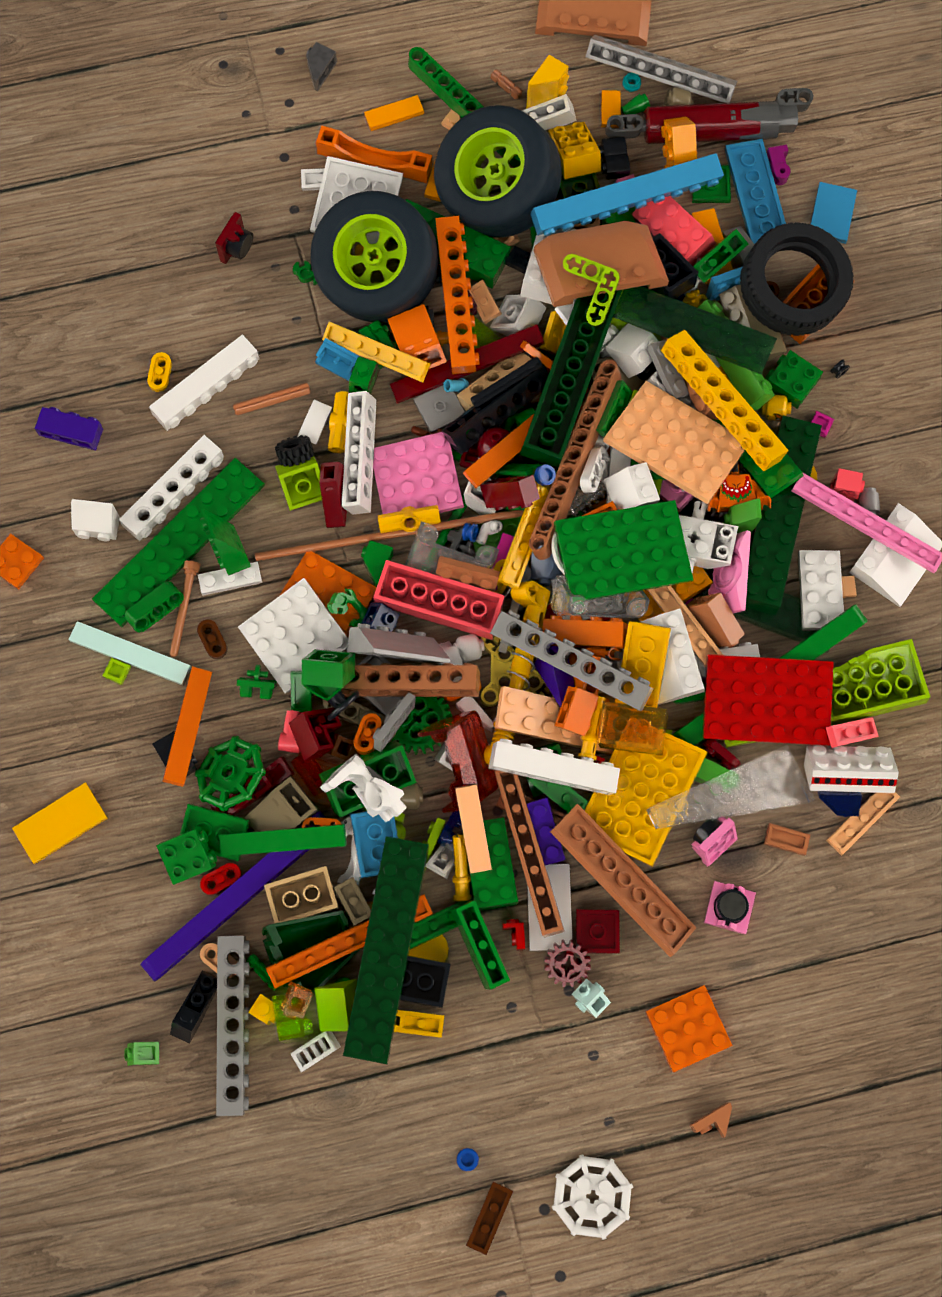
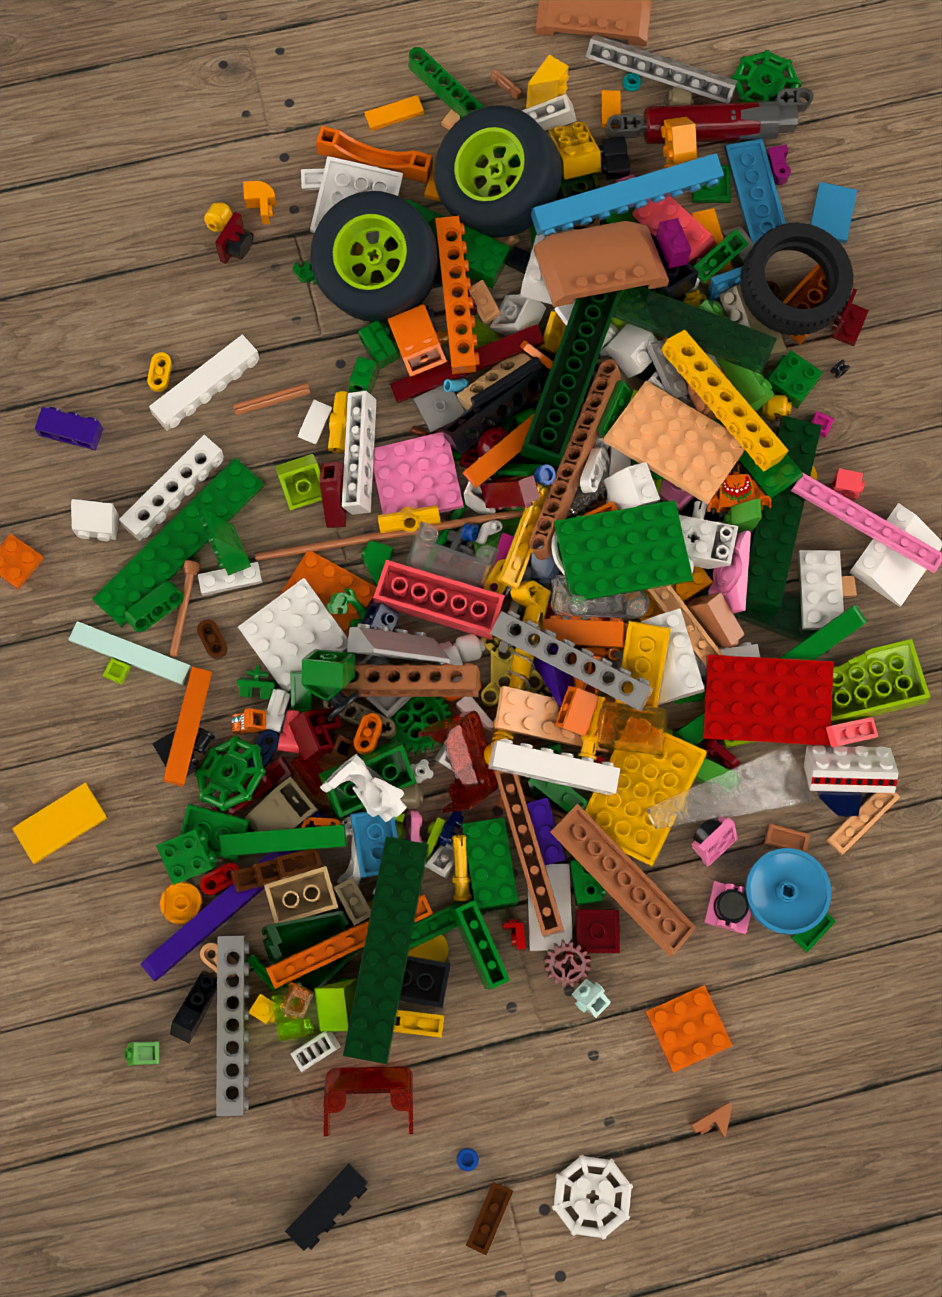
black tyre [275,435,314,466] -> none
flat silver slope [306,42,337,91] -> none
dark azure hinge [315,338,360,381] -> none
yellow tile [322,322,430,382] -> none
light grey plate [373,692,416,752] -> none
nougat plate [435,556,500,591] -> none
light nougat tile [455,784,492,873] -> none
lime beam [563,254,620,326] -> none
green cone [621,93,650,115] -> none
light grey brick [859,487,880,515] -> none
none -> light orange tile [160,882,203,925]
none -> black bush [193,727,215,755]
none -> yellow head [204,202,232,232]
none -> reddish brown slope [231,849,323,894]
none -> orange leg [232,708,266,734]
none -> light orange brick [243,181,277,225]
none -> dark blue plate [248,730,279,768]
none -> white piece [265,689,291,733]
none -> black brick [285,1163,368,1251]
none -> clear red windscreen [324,1066,414,1136]
none -> bright pink plate [404,810,422,843]
none -> white plate [410,759,433,784]
none -> green brick [569,860,606,906]
none -> magenta brick [656,218,691,268]
none -> green plate [730,50,801,102]
none -> dark azure dish [745,848,831,935]
none -> green tile [791,913,836,953]
none -> dark red bracket [831,289,869,346]

